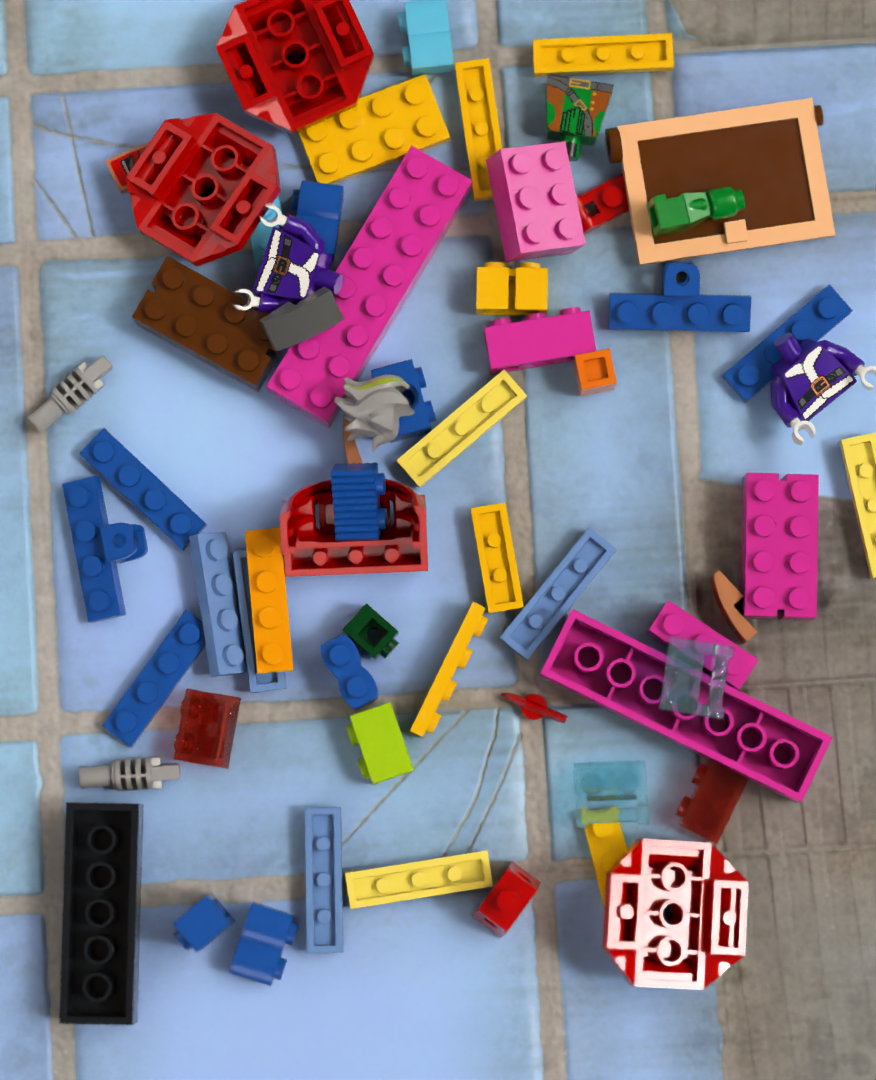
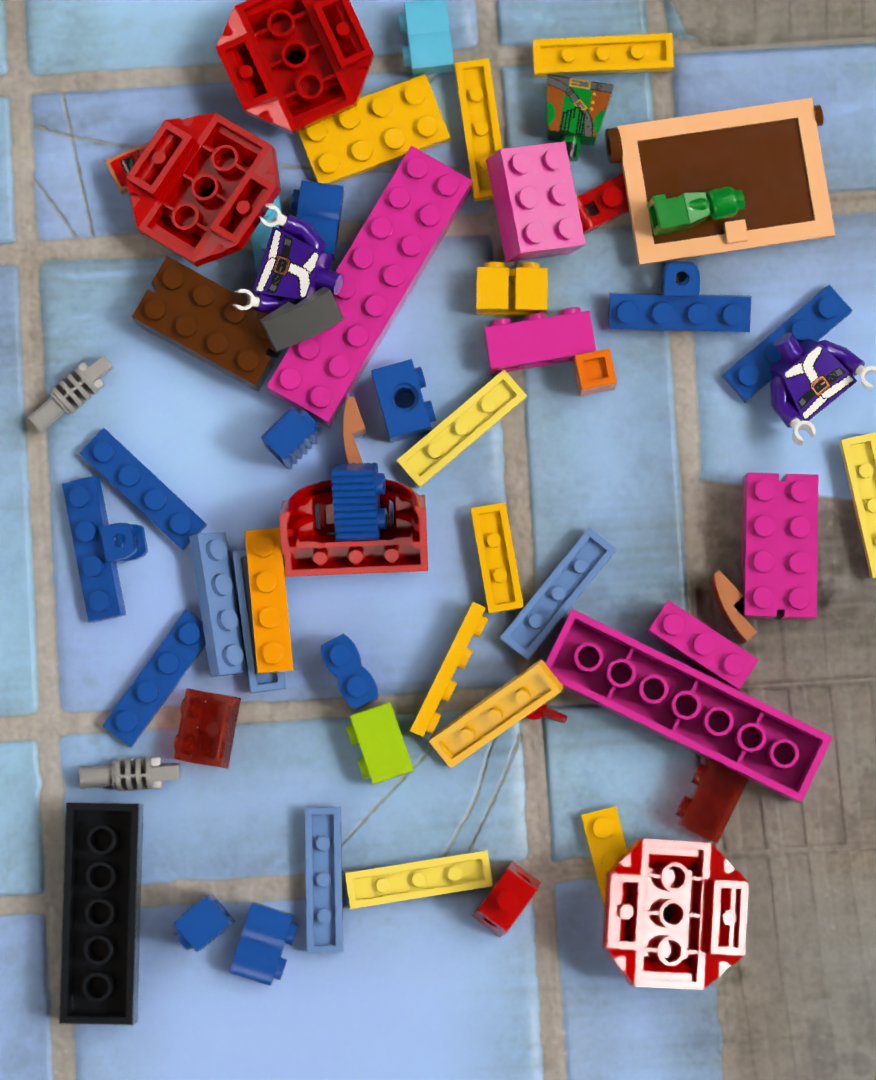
light grey hair [334,374,414,451] -> none
dark green brick [343,603,399,660] -> none
clear light blue plate [573,760,650,828] -> none
clear light blue plate [659,637,734,720] -> none
none -> blue brick [261,407,319,469]
none -> yellow plate [429,659,564,769]

